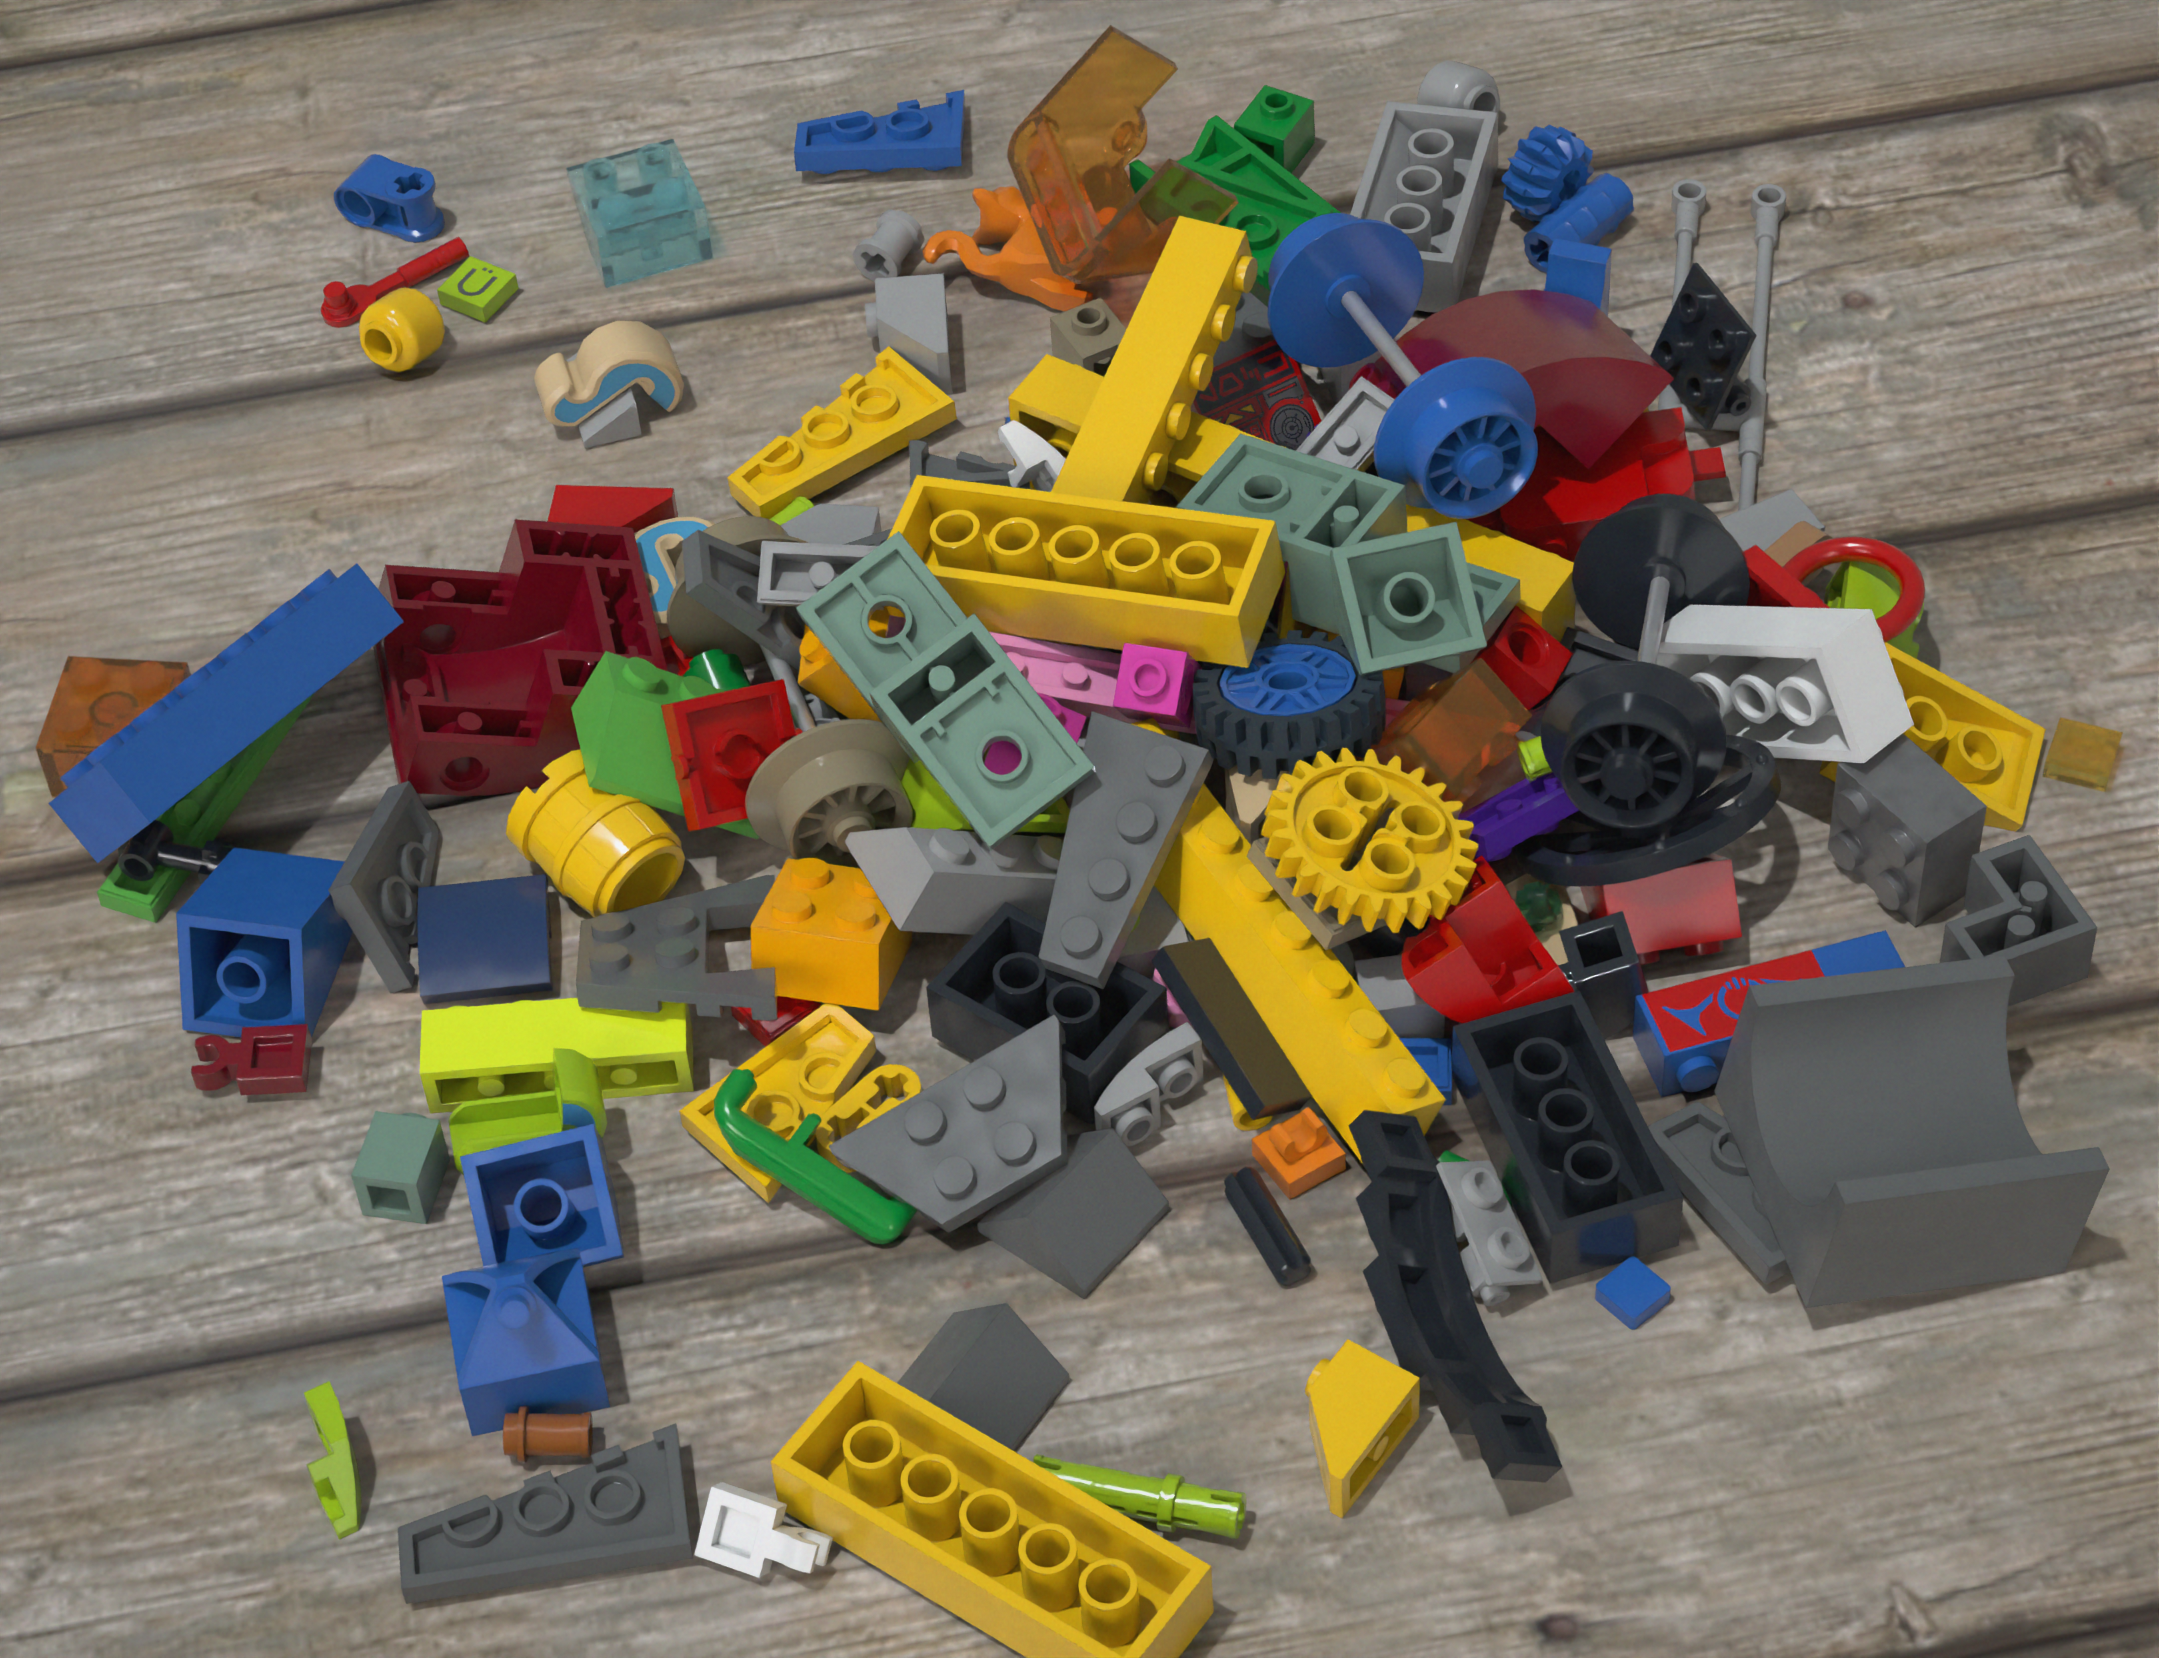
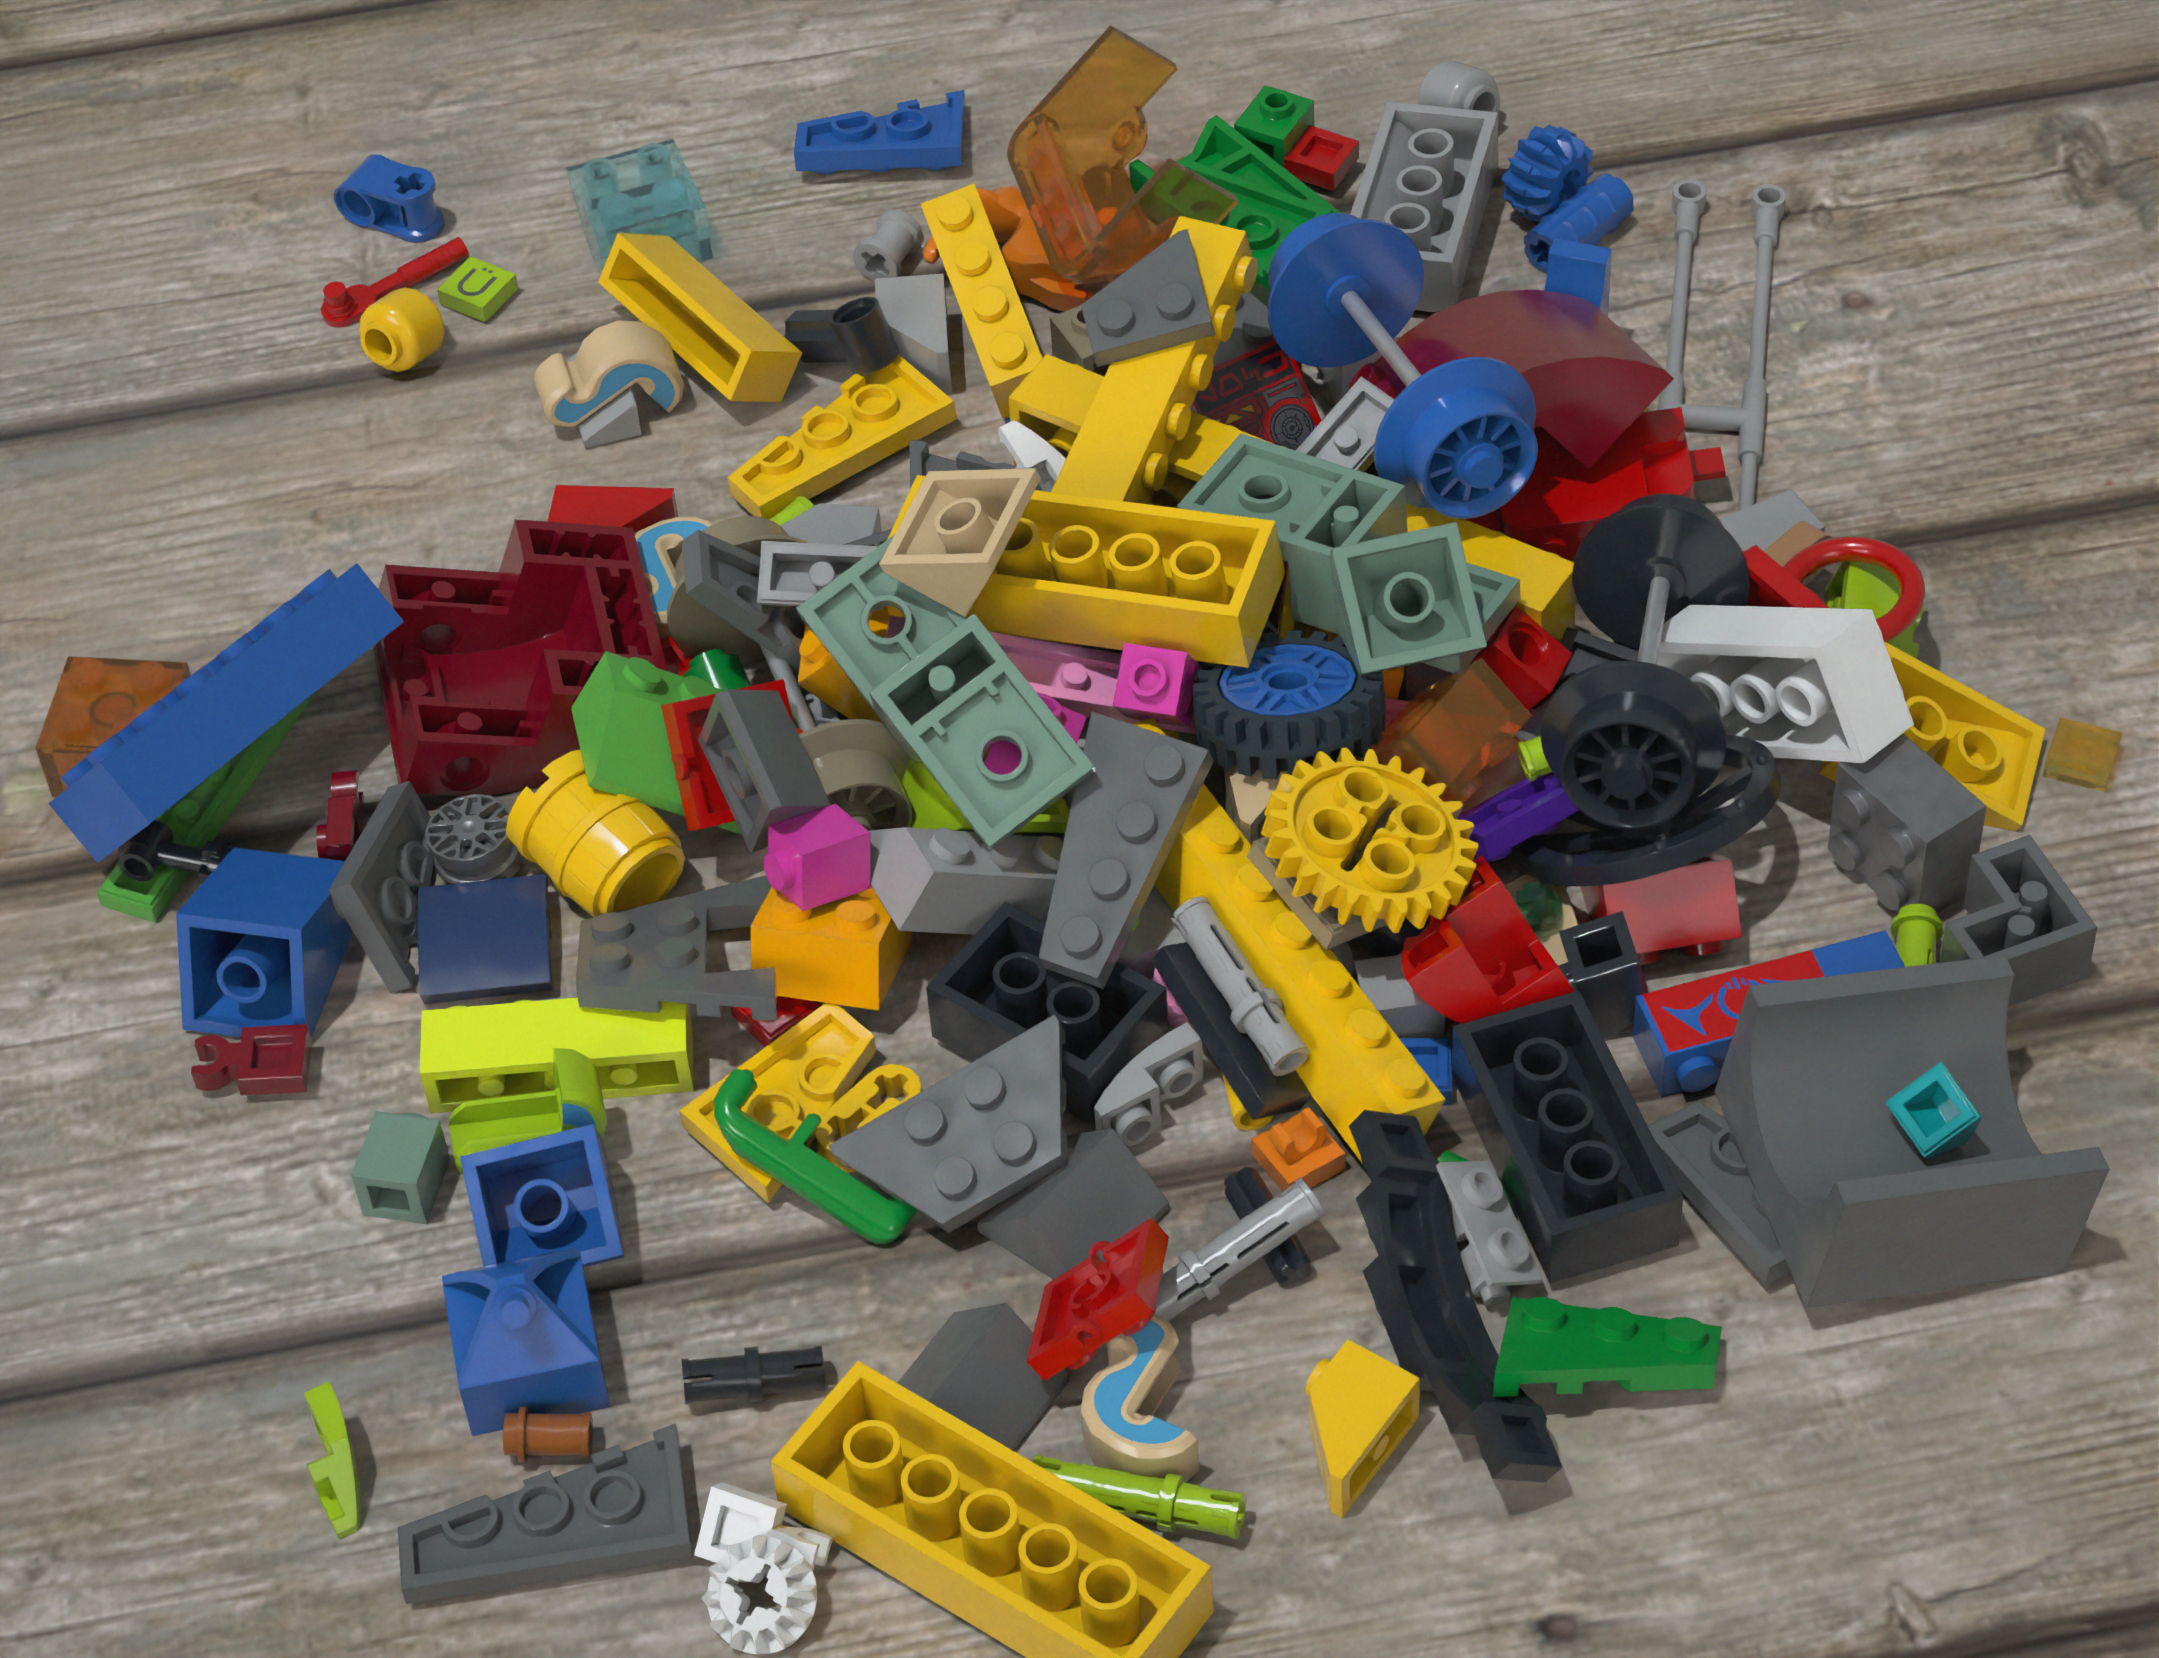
blue piece [1595,1256,1671,1330] -> none
black hinge [1650,263,1757,431] -> none
none -> dark red plate [316,770,364,861]
none -> flat silver wheel [425,794,524,885]
none -> yellow brick [598,233,802,402]
none -> black pin [681,1345,825,1404]
none -> dark grey slope [698,689,831,853]
none -> white gear [701,1536,817,1655]
none -> dark pink brick [764,804,870,911]
none -> black piece [784,297,899,374]
none -> tan slope [879,468,1041,617]
none -> yellow brick [921,183,1042,422]
none -> red plate [1026,1218,1169,1381]
none -> tan animal [1080,1314,1199,1483]
none -> dark grey wing [1081,229,1215,367]
none -> light grey pin [1155,1178,1325,1321]
none -> light grey pin [1171,896,1310,1076]
none -> red plate [1284,125,1359,191]
none -> green wing [1493,1297,1722,1397]
none -> teal slope [1885,1061,1983,1159]
none -> lime pin [1890,904,1944,967]

